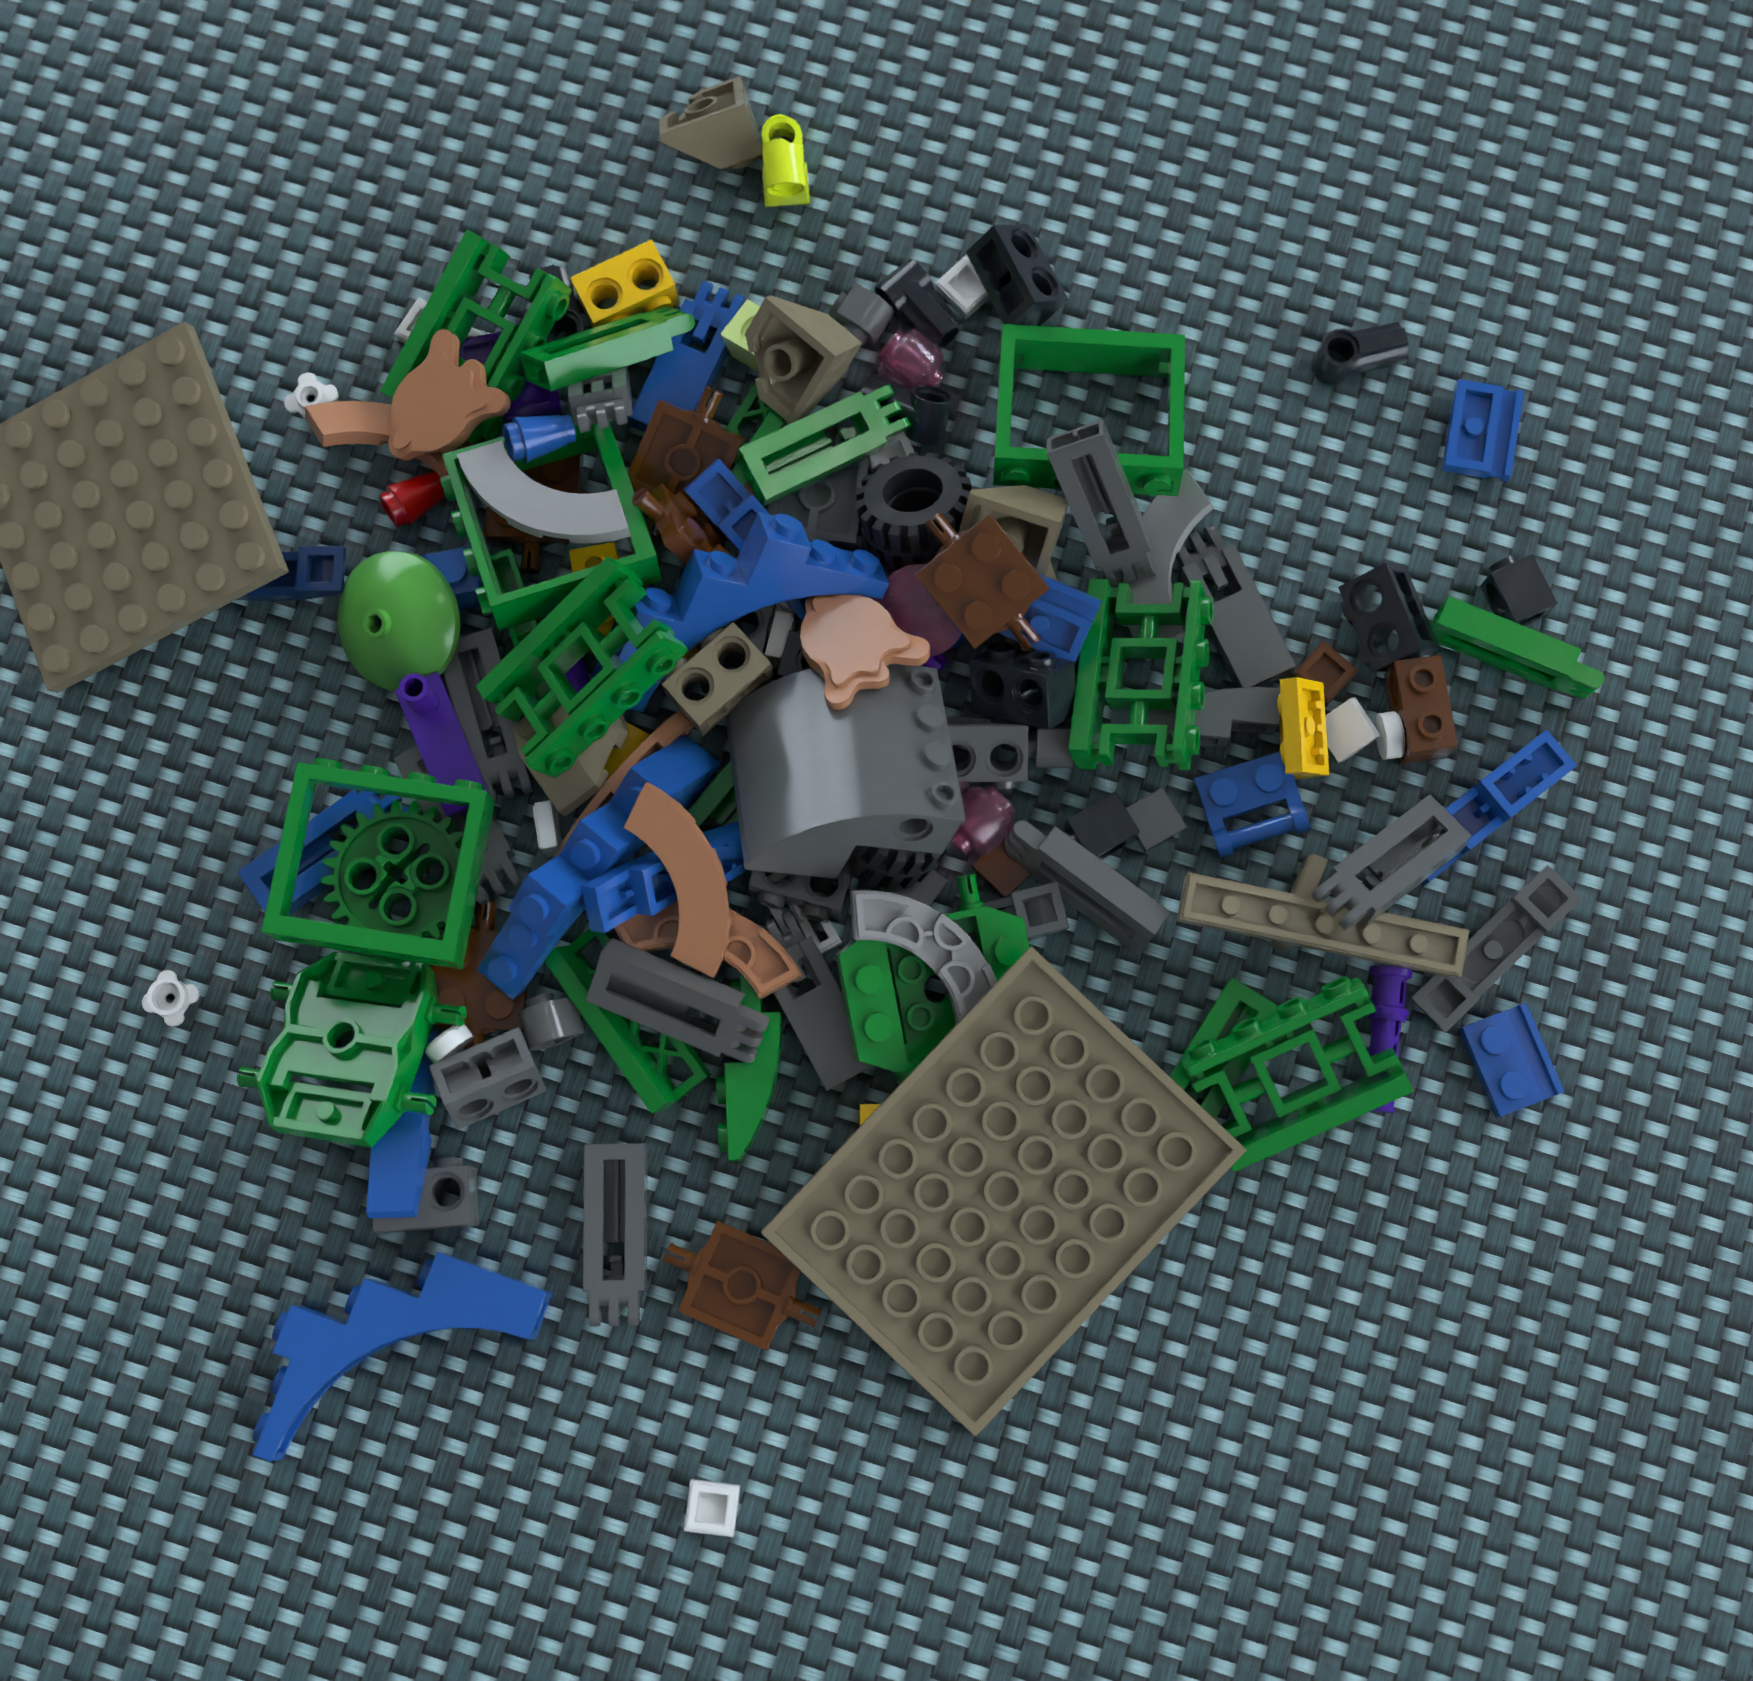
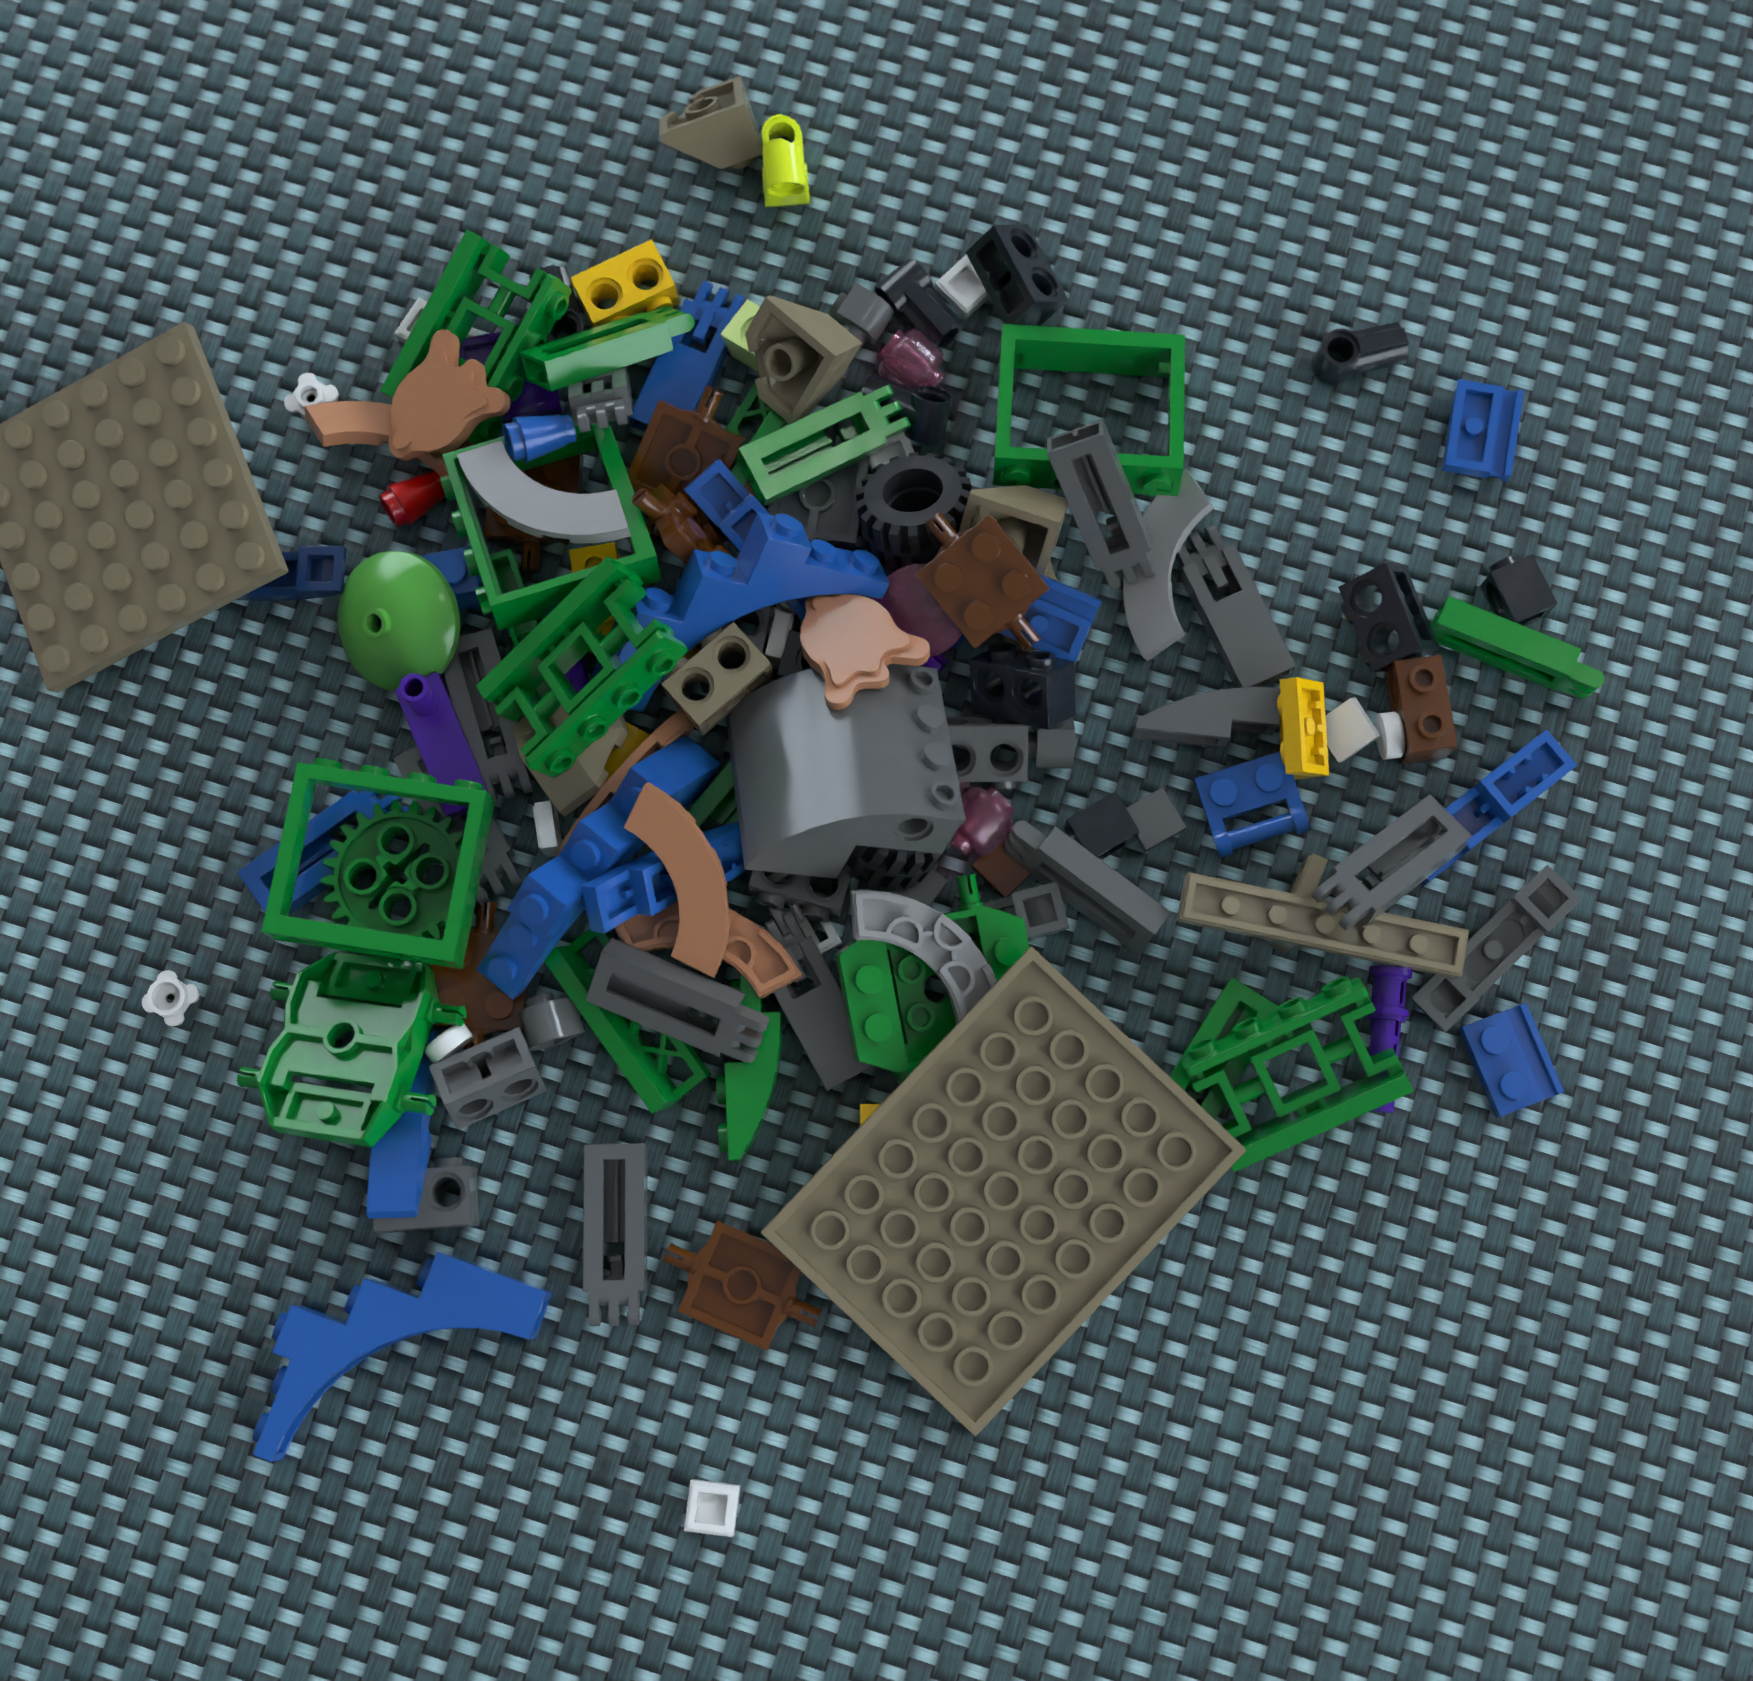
green fence [1068,579,1214,770] -> none
reddish brown tile [1290,640,1359,708] -> none

